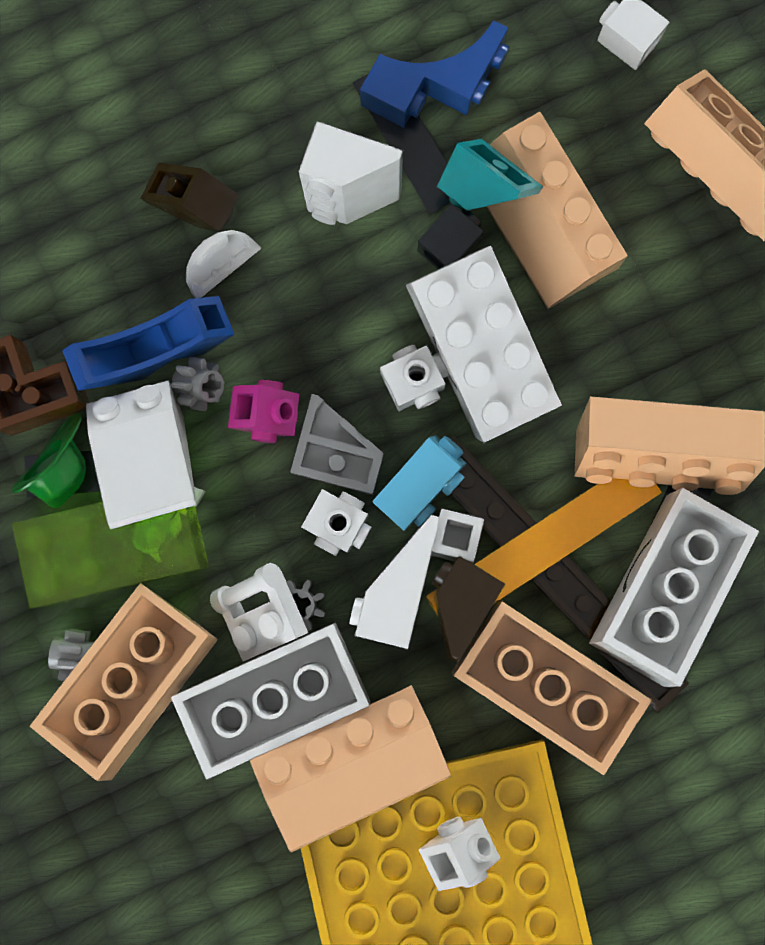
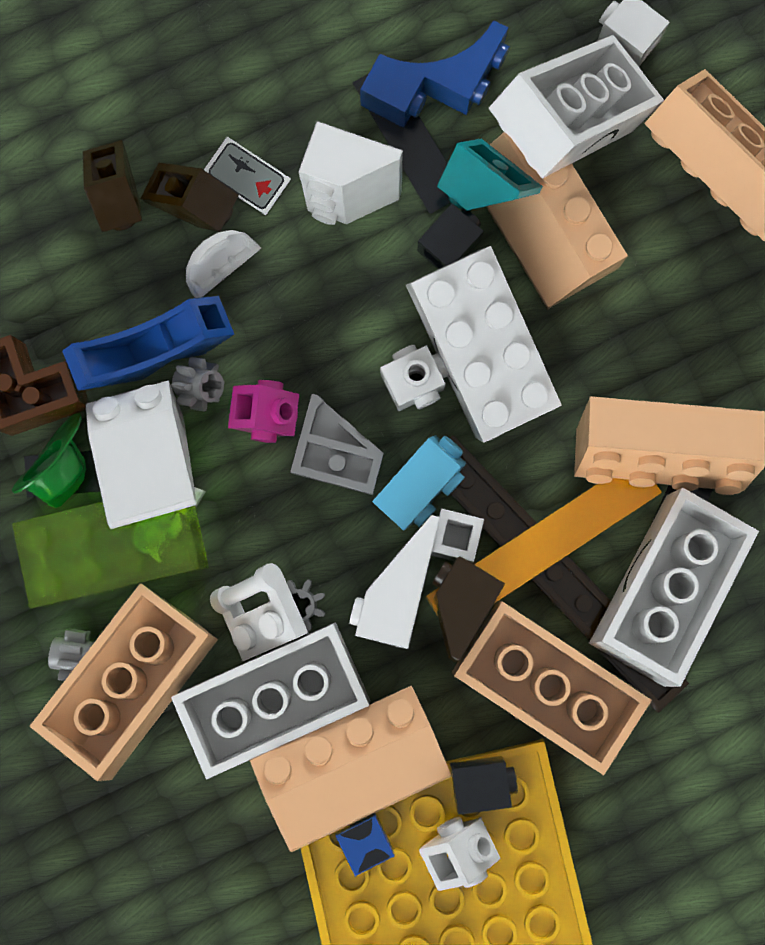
white brick [301,489,372,556] -> none
none -> dark brown slope [83,140,142,232]
none -> light grey sticker [204,137,291,215]
none -> blue tile [335,813,395,876]
none -> black brick [450,756,518,815]
none -> white brick [488,35,664,178]

